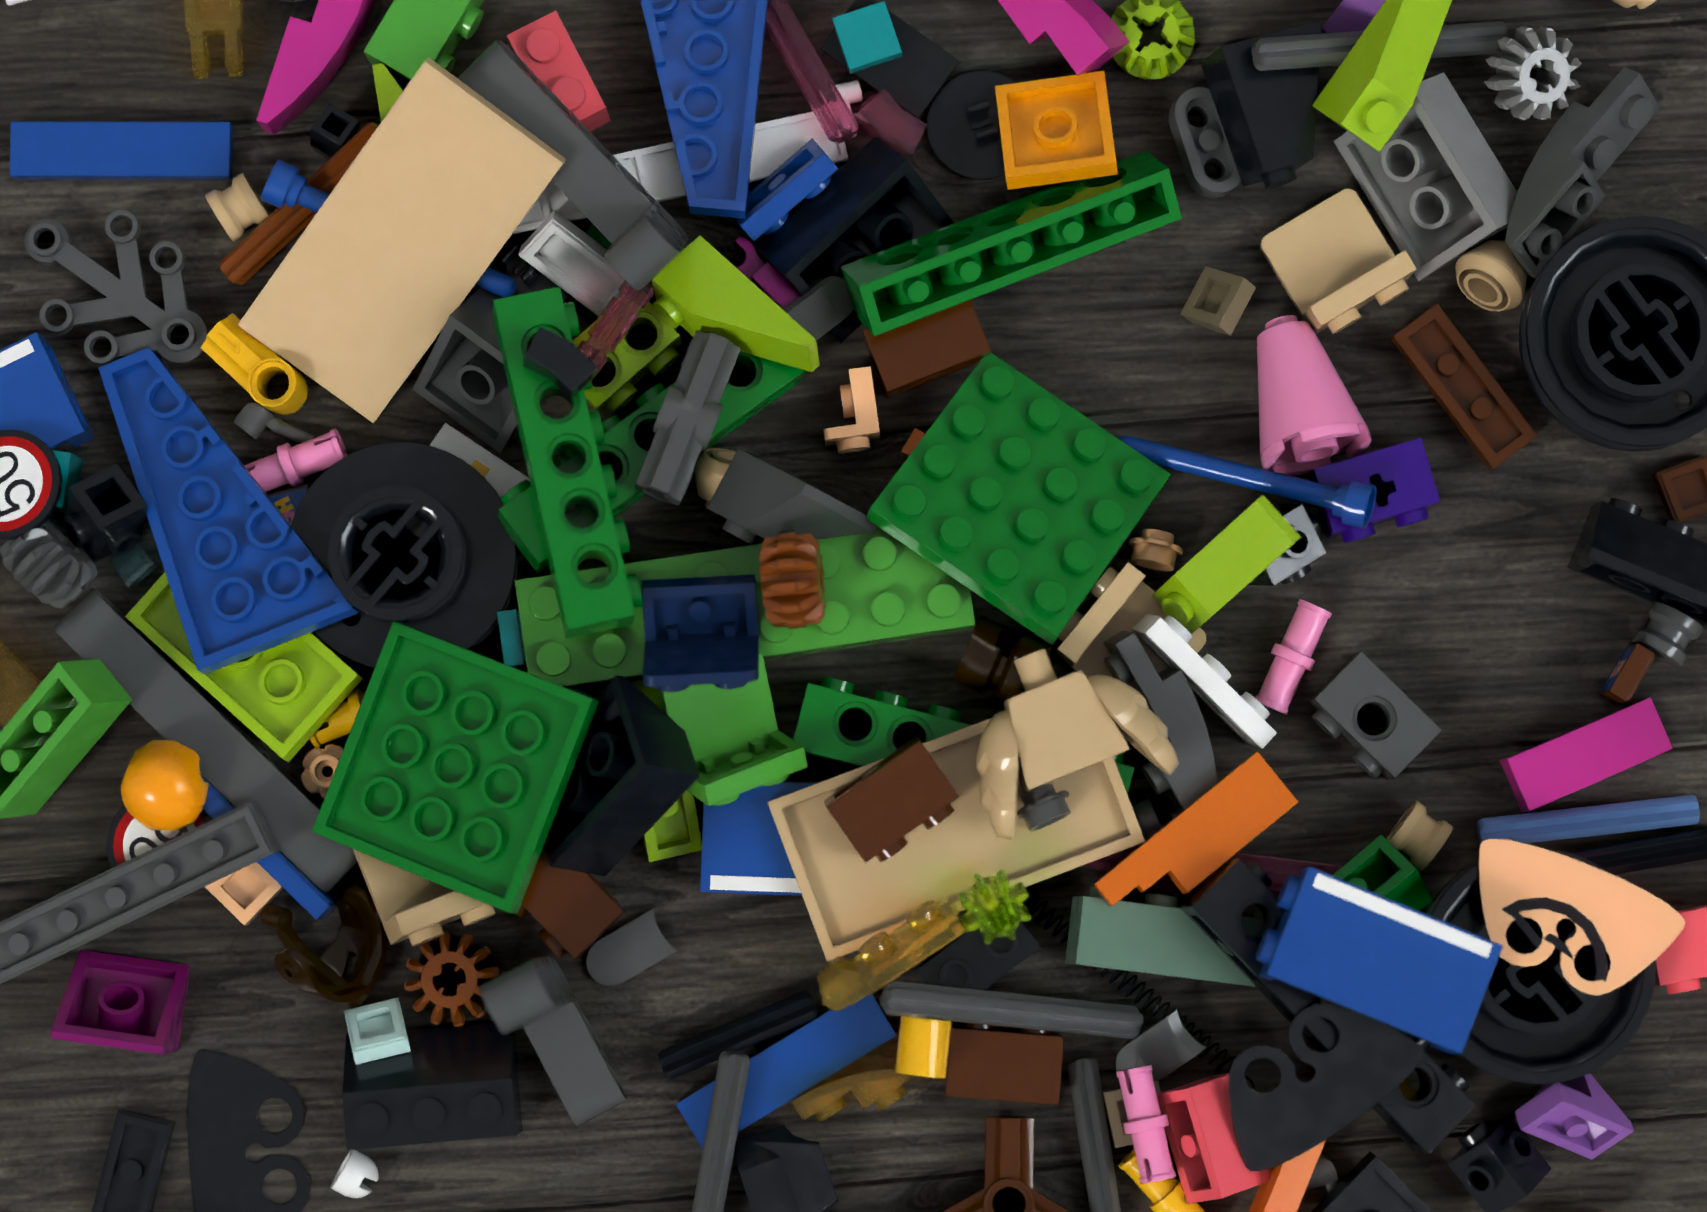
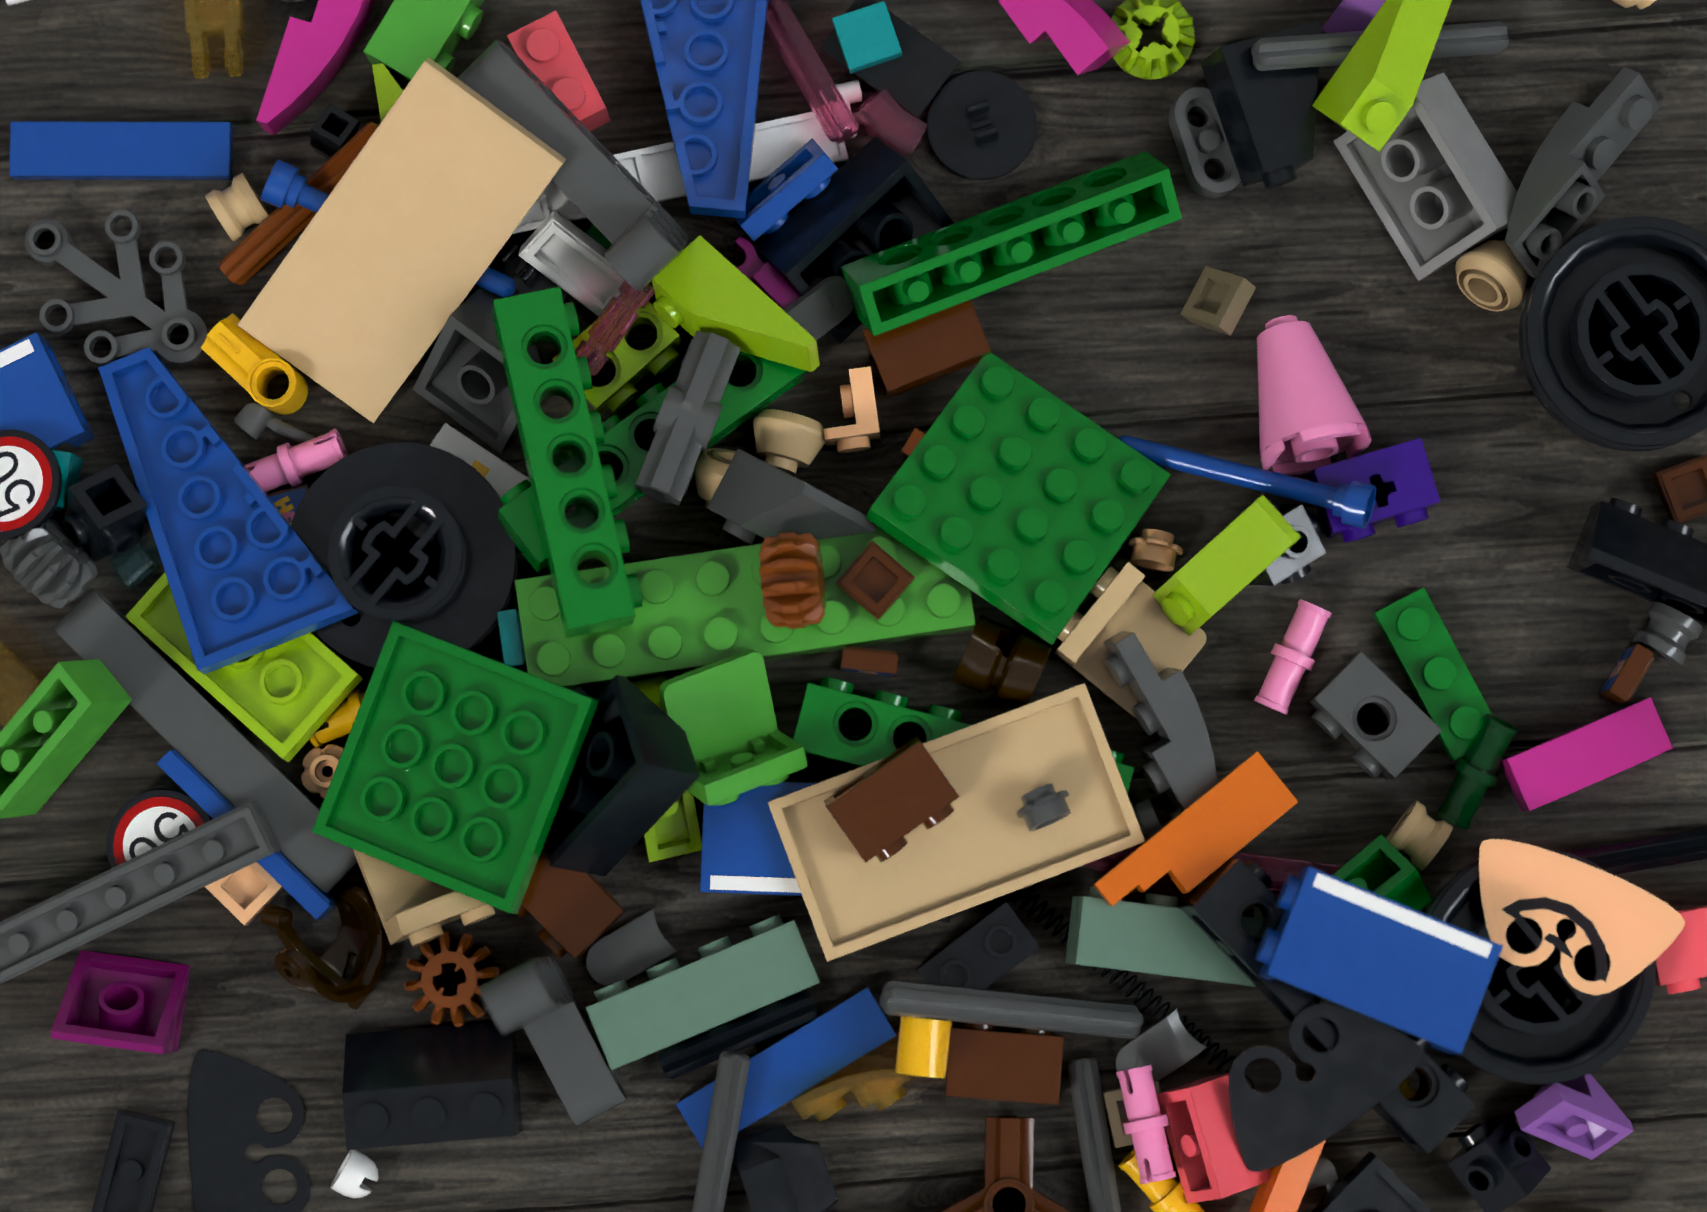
light orange hair [121,740,209,831] -> none
light aqua tile [344,997,411,1065] -> none
black piece [523,327,598,400] -> none
dark blue bracket [641,574,759,692] -> none
clear yellow hinge [817,895,966,1012] -> none
clear neon green gear [958,869,1031,945] -> none
tan torso [976,649,1179,840] -> none
light orange plate [995,71,1118,190] -> none
white plate [1131,614,1277,749] -> none
tan bracket [1260,189,1417,334] -> none
reddish brown plate [1390,303,1538,471] -> none
medium blue axle [1477,795,1700,845] -> none
light grey gear [1484,26,1582,120] -> none
none -> sand green brick [586,914,821,1070]
none -> tan cone [753,409,825,475]
none -> reddish brown tile [835,540,915,621]
none -> reddish brown tile [841,646,899,678]
none -> green plate [1372,587,1492,761]
none -> dark green pin [1437,714,1518,829]

